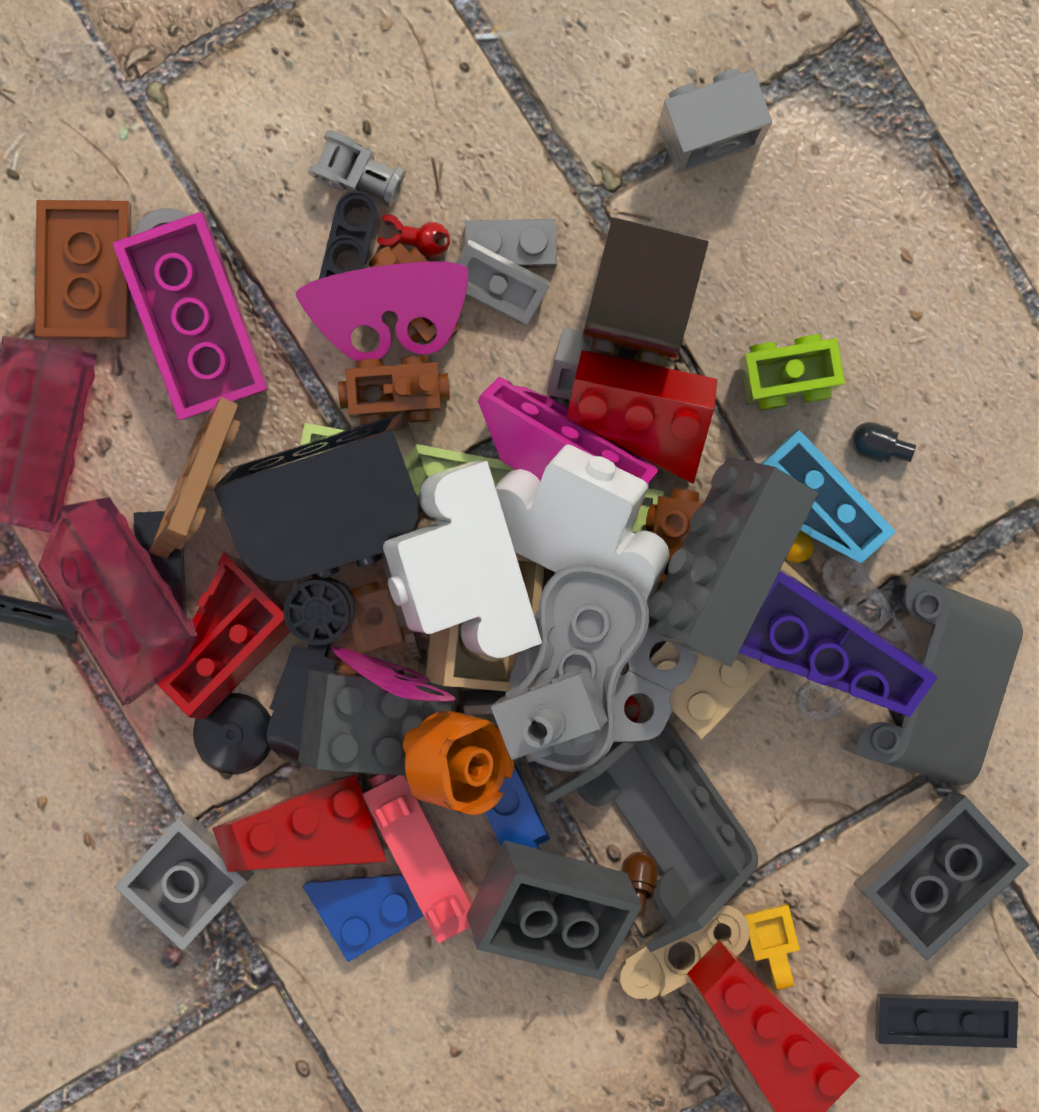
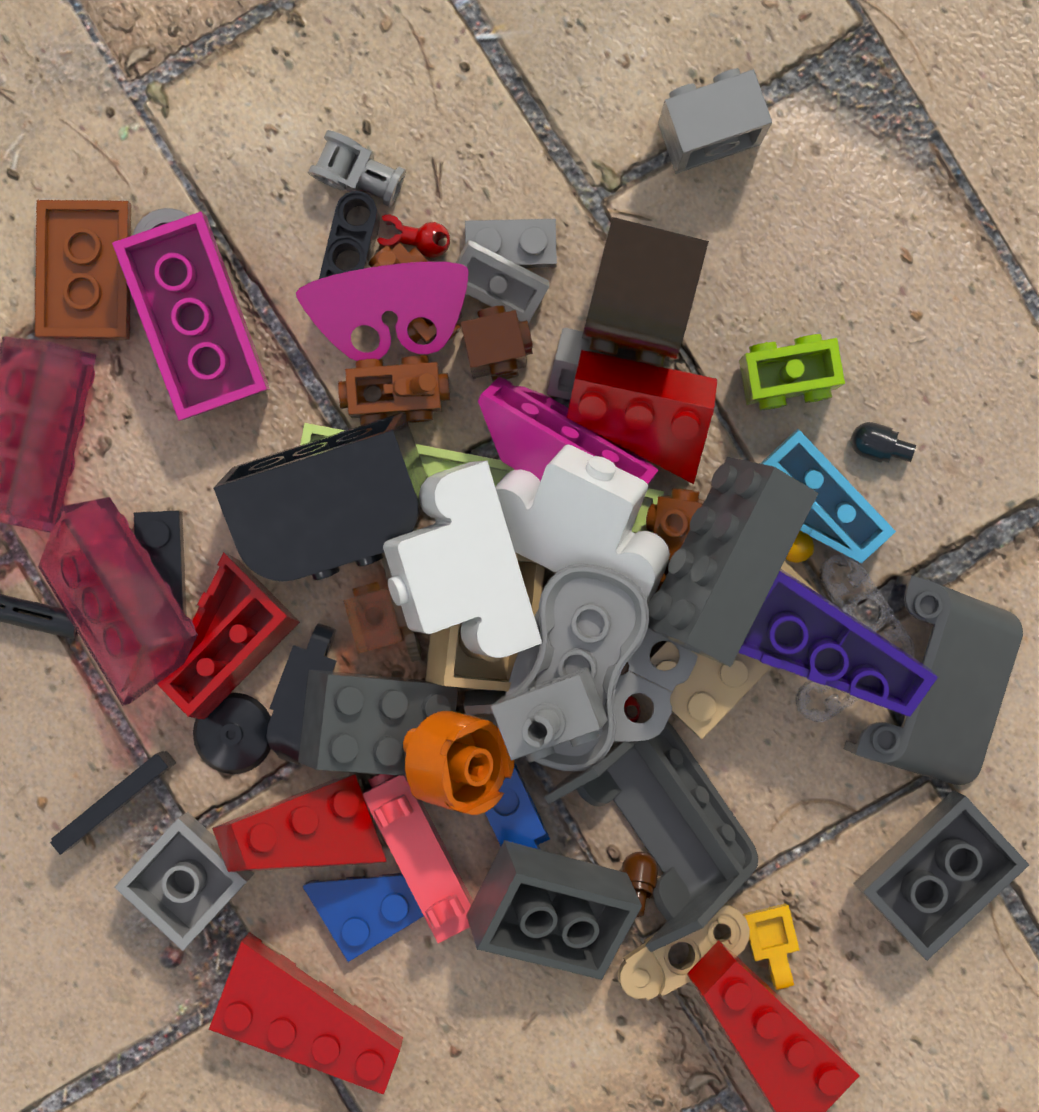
medium nougat plate [149,397,241,559] -> none
black wheel [284,576,356,645] -> none
dark pink piece [330,645,456,702] -> none
black plate [875,994,1018,1048] -> none
none -> black tile [50,751,176,855]
none -> red wedge [209,932,403,1095]
none -> reddish brown brick [461,305,533,382]

